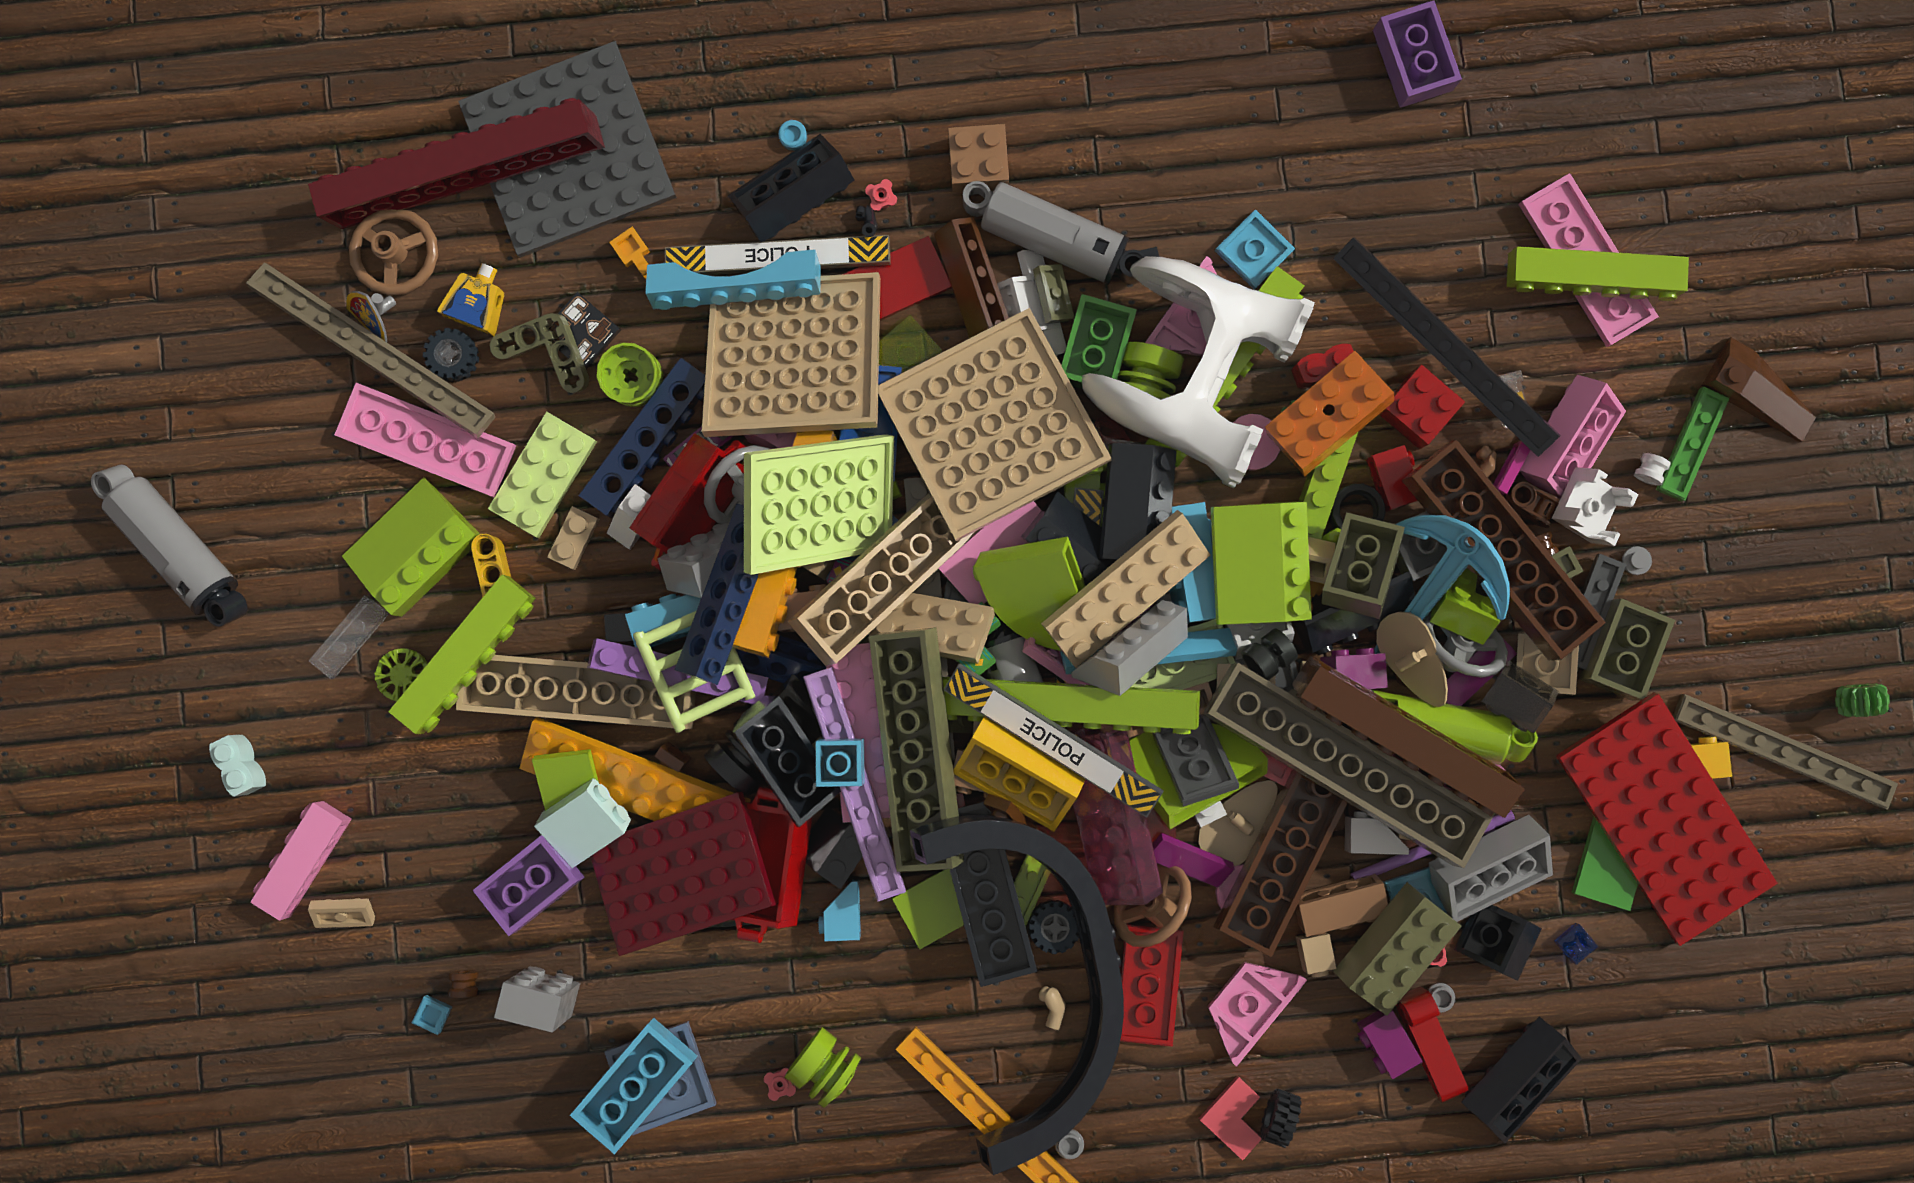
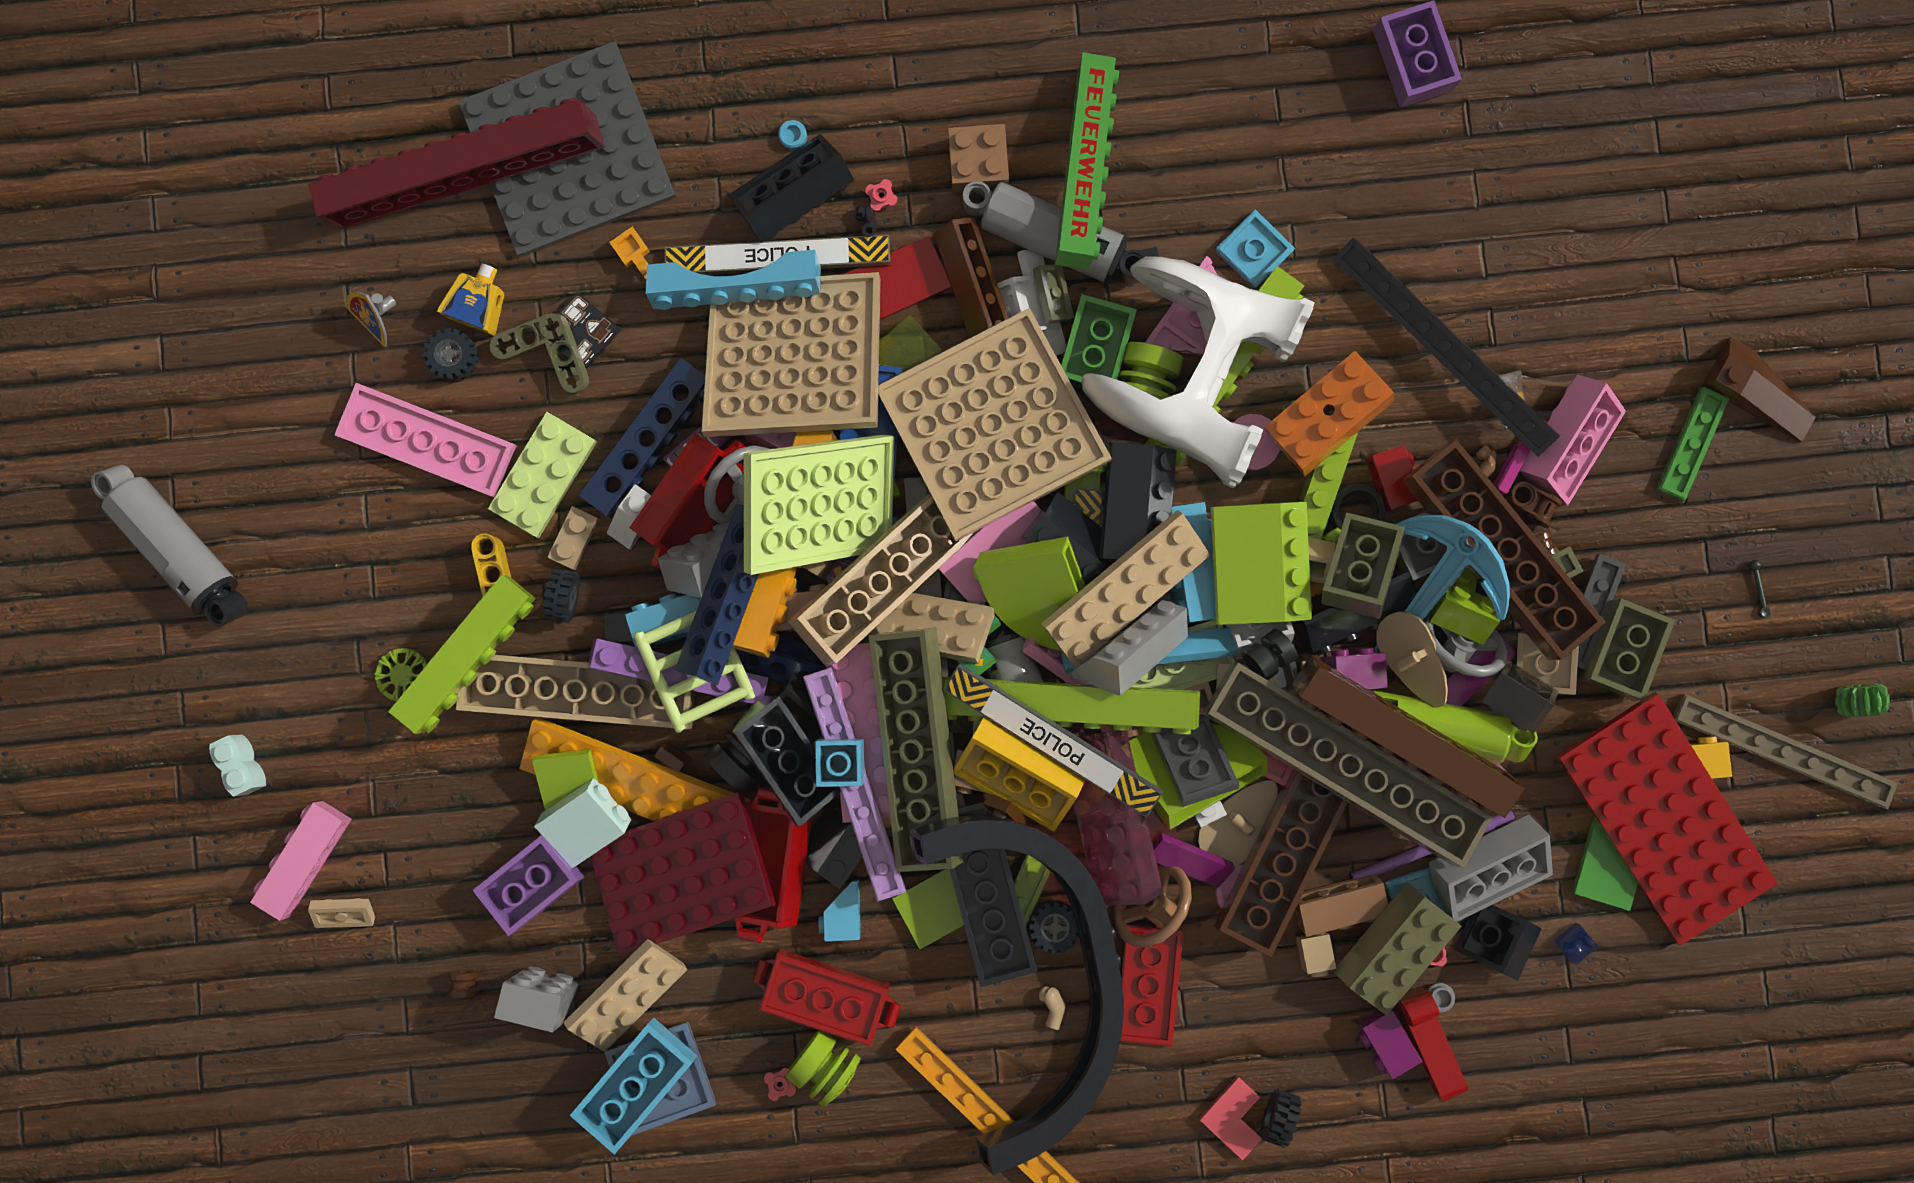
dark tan plate [246,262,495,439] -> none
clear tile [309,595,389,679] -> none
lime slope [342,477,480,617] -> none
medium nougat piece [349,209,439,296] -> none
medium azure tile [412,995,452,1035] -> none
lime wheel [597,343,664,407] -> none
light grey plate [1055,1129,1084,1159] -> none
bright pink wing [1207,962,1307,1067] -> none
red brick [1291,344,1354,389] -> none
white slope [1345,811,1409,855] -> none
red brick [1379,365,1465,449] -> none
black slope [1462,1016,1582,1144] -> none
lime brick [1507,247,1689,301] -> none
bright pink plate [1519,173,1659,347] -> none
white panel [1552,467,1638,546] -> none
light grey plate [1622,546,1652,575] -> none
white wheel [1634,453,1671,486] -> none
none -> black wheel [543,569,580,623]
none -> tan plate [564,939,687,1052]
none -> red container [752,948,901,1047]
none -> bright green brick [1055,52,1119,270]
none -> pearl dark grey hinge [1749,560,1772,618]

